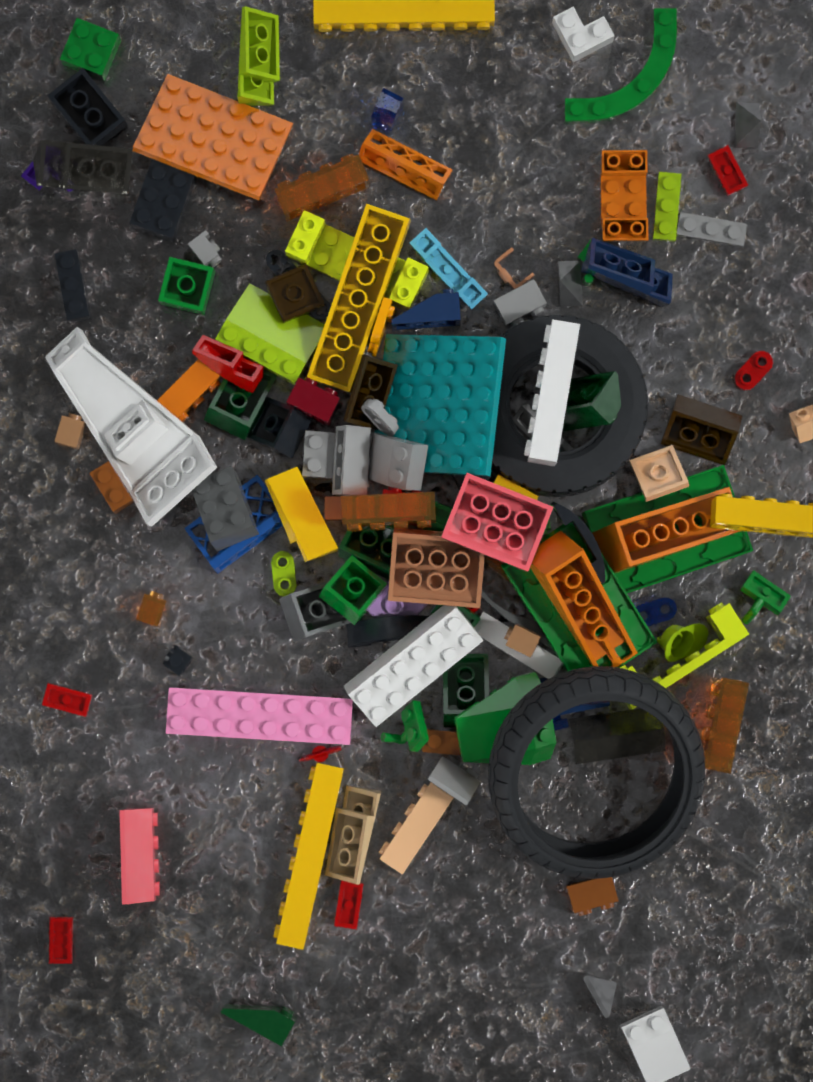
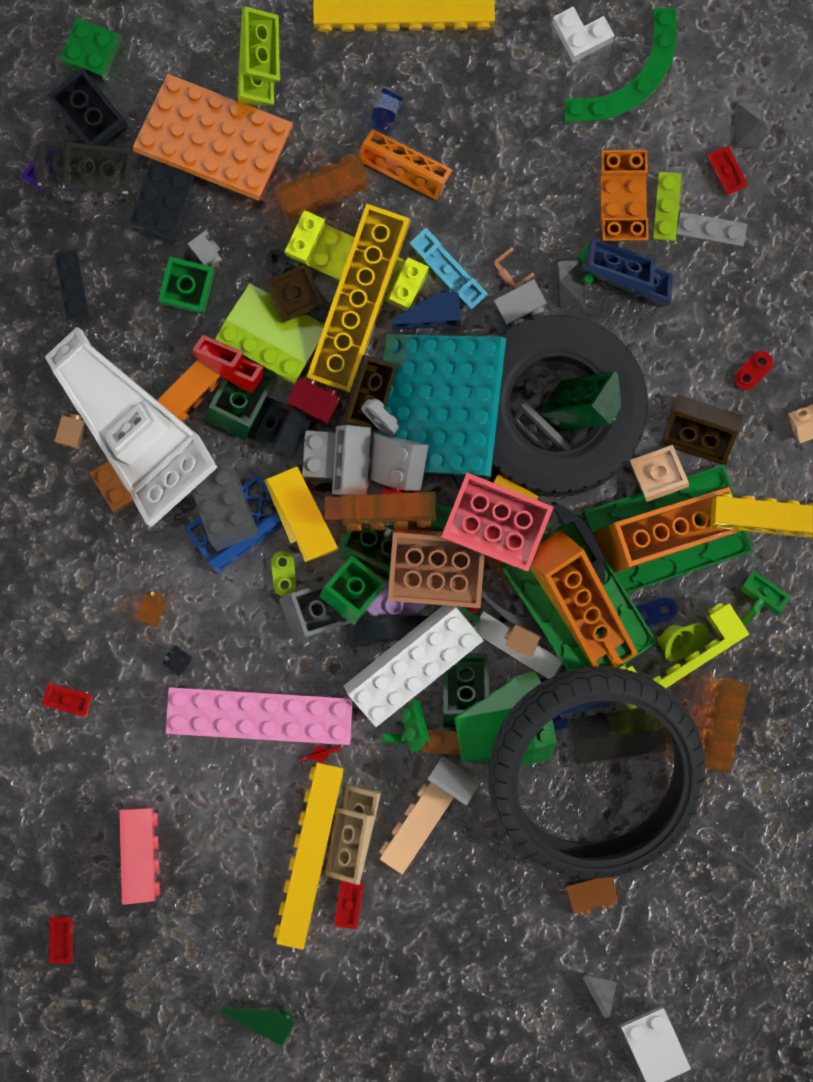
light orange plate [367,297,395,357] -> none
white brick [524,319,580,467] -> none

